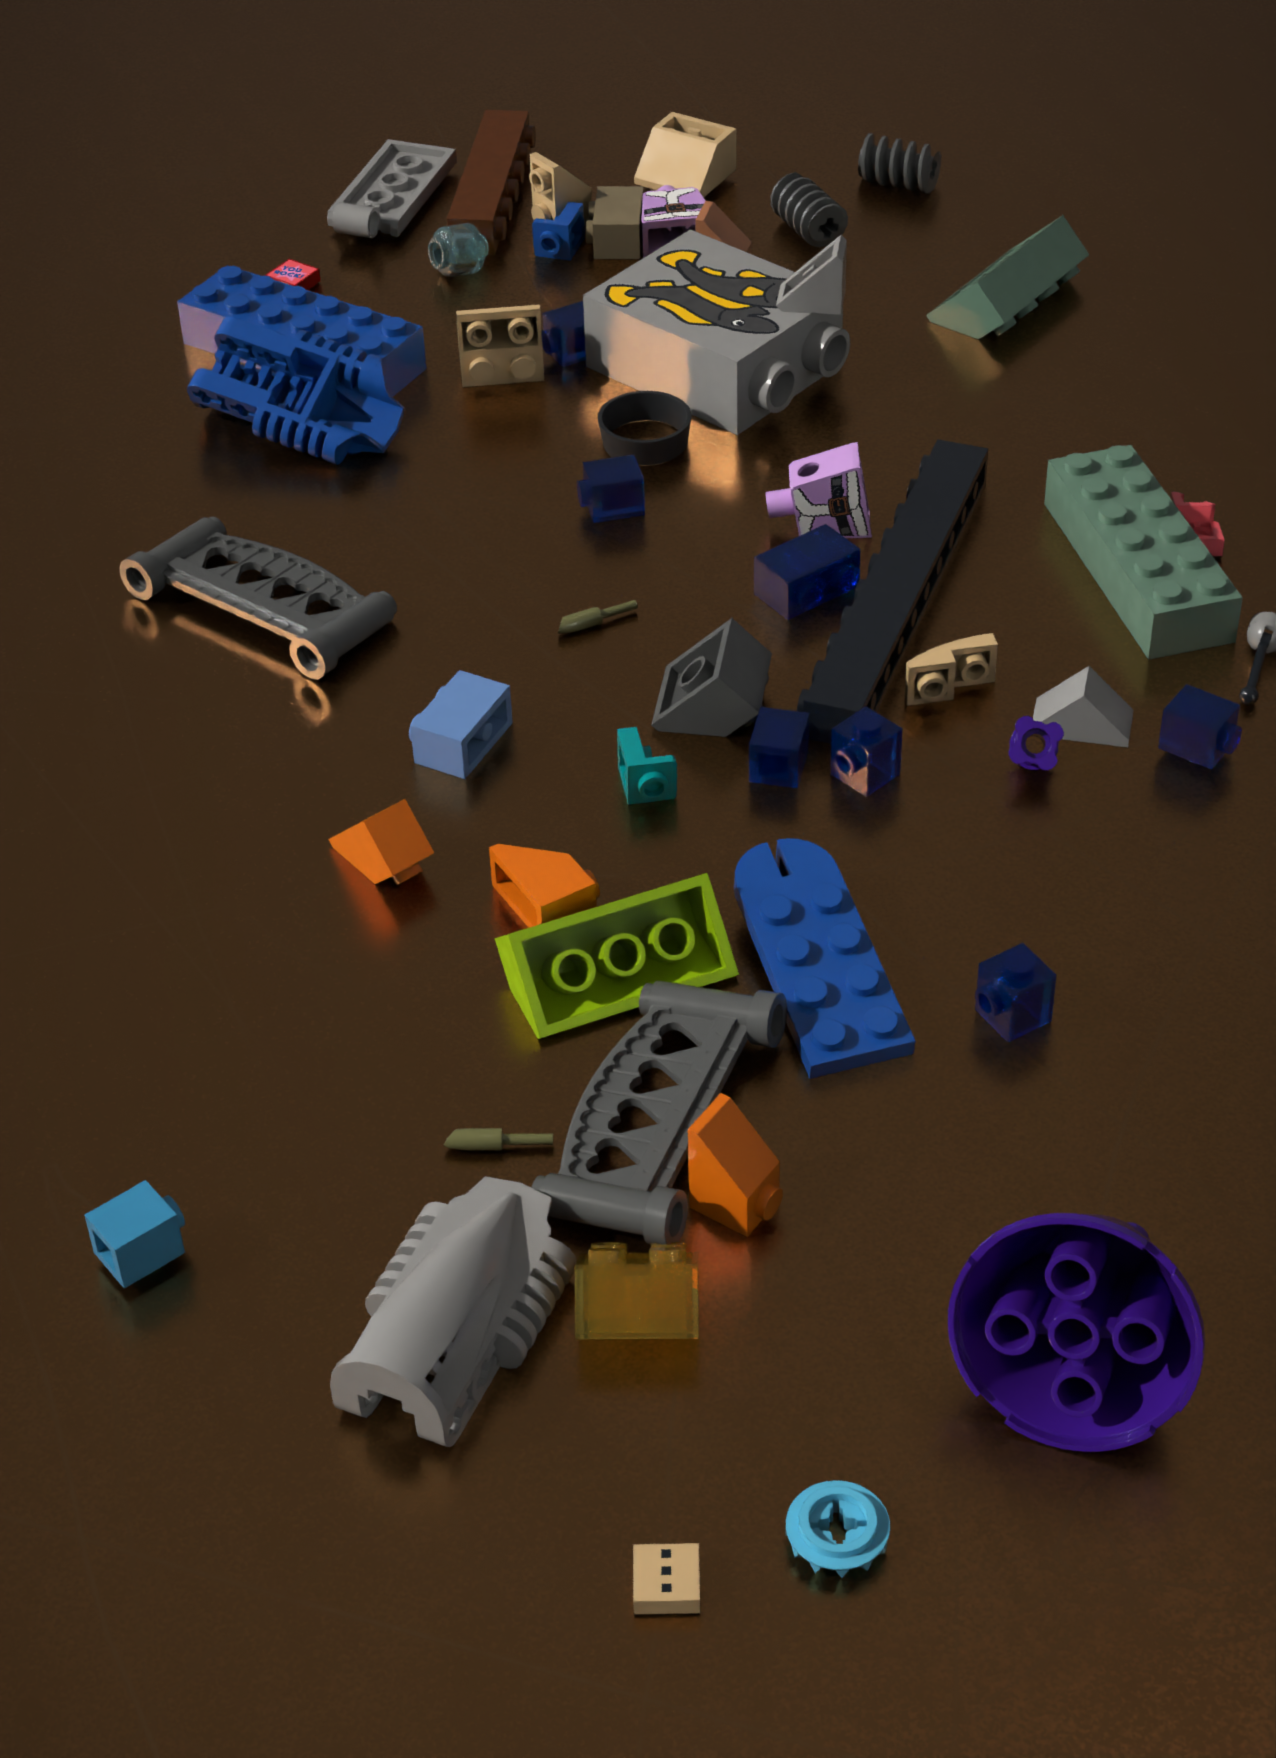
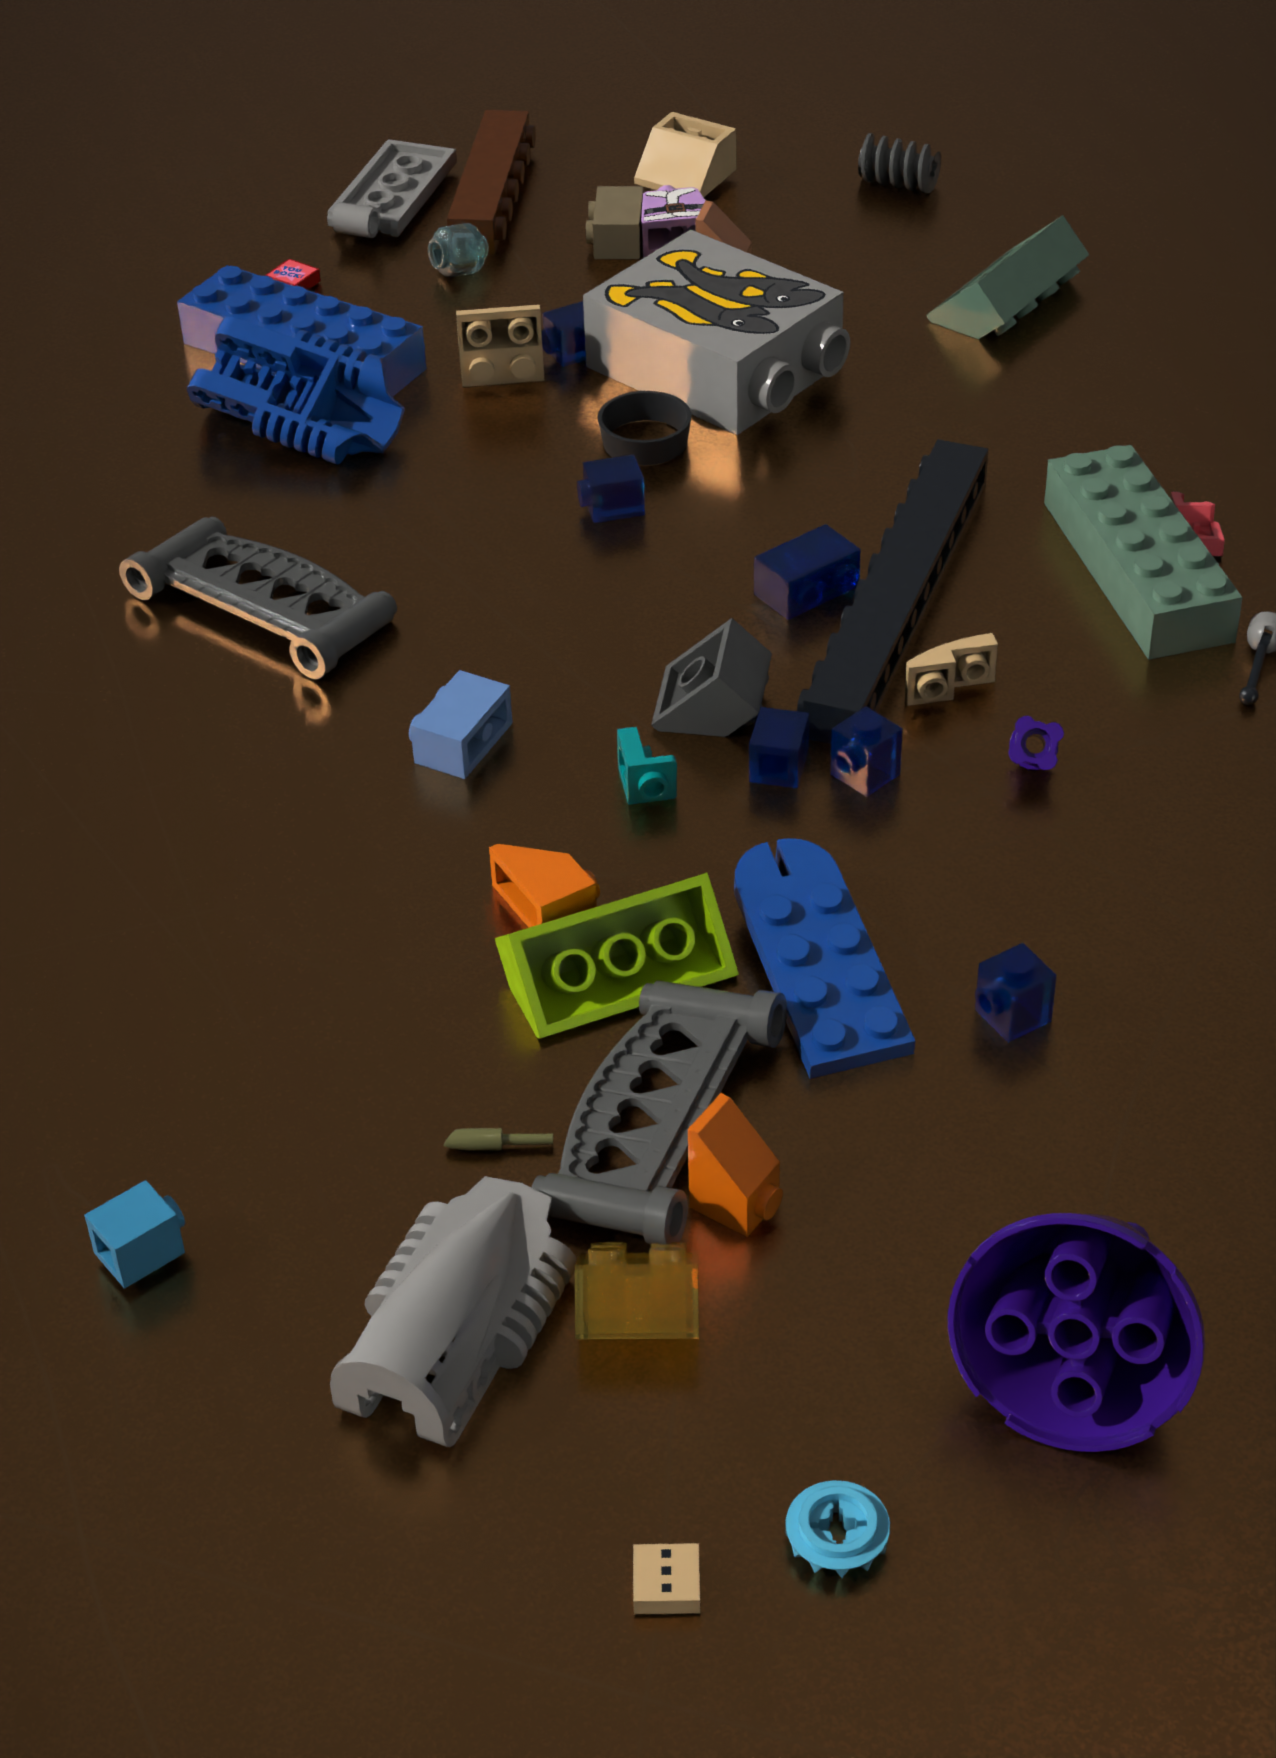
orange slope [328,799,434,885] -> none
tan slope [529,152,592,225] -> none
blue bracket [532,202,585,261] -> none
olive piece [558,600,638,634] -> none
lavender torso [766,442,872,539] -> none
dark grey piece [770,172,848,247] -> none
light grey slope [776,235,847,315] -> none
light grey slope [1033,666,1134,748] -> none
clear blue brick [1158,684,1242,769] -> none

